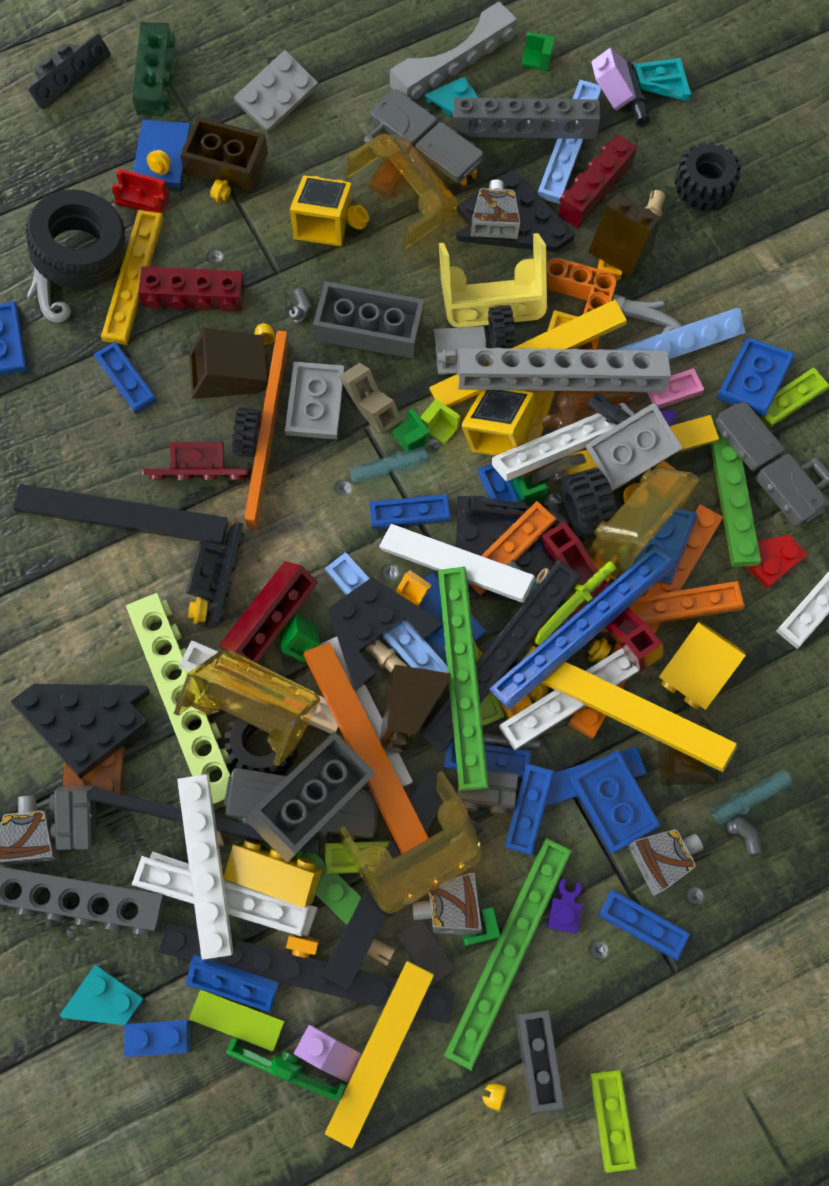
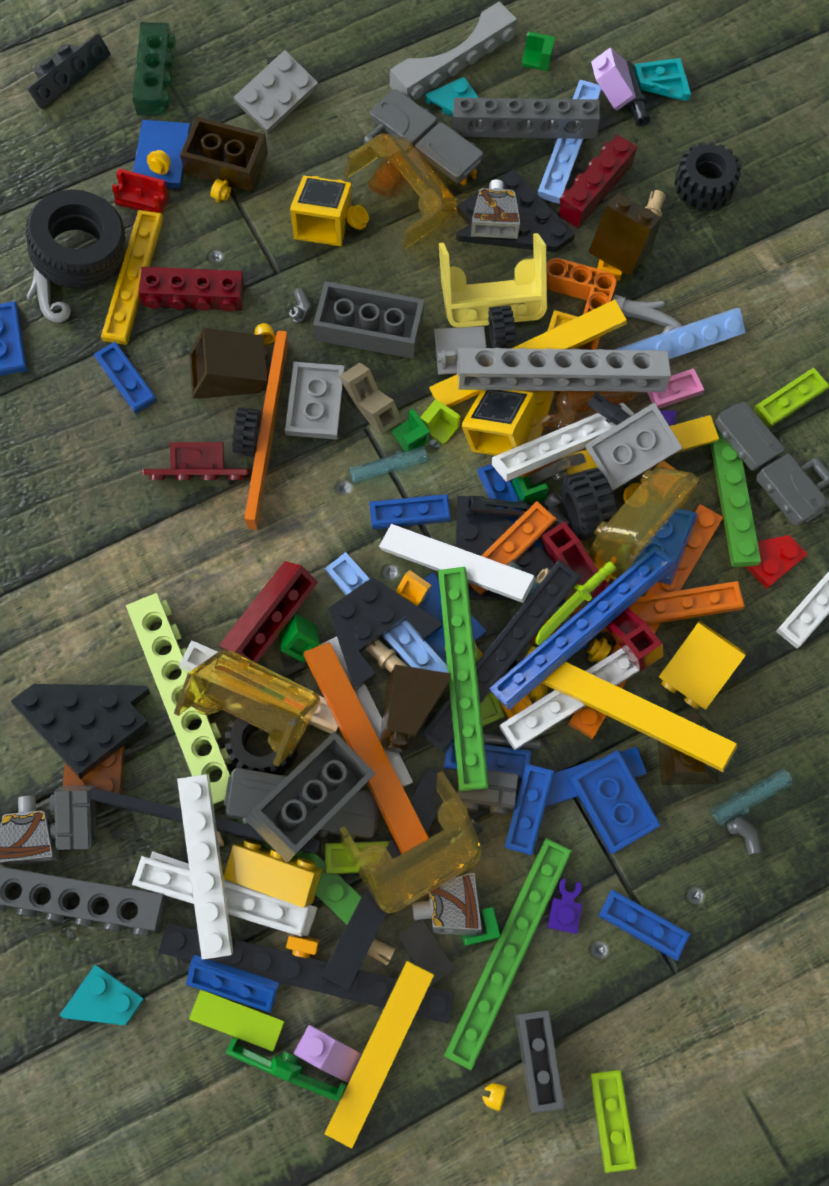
black tile [13,484,228,545] -> none
blue brick [124,1020,192,1057] -> none
black bracket [186,522,244,628] -> none
yellow plate [188,597,207,624] -> none
torso [628,829,703,896] -> none
blue tile [717,337,795,416] -> none

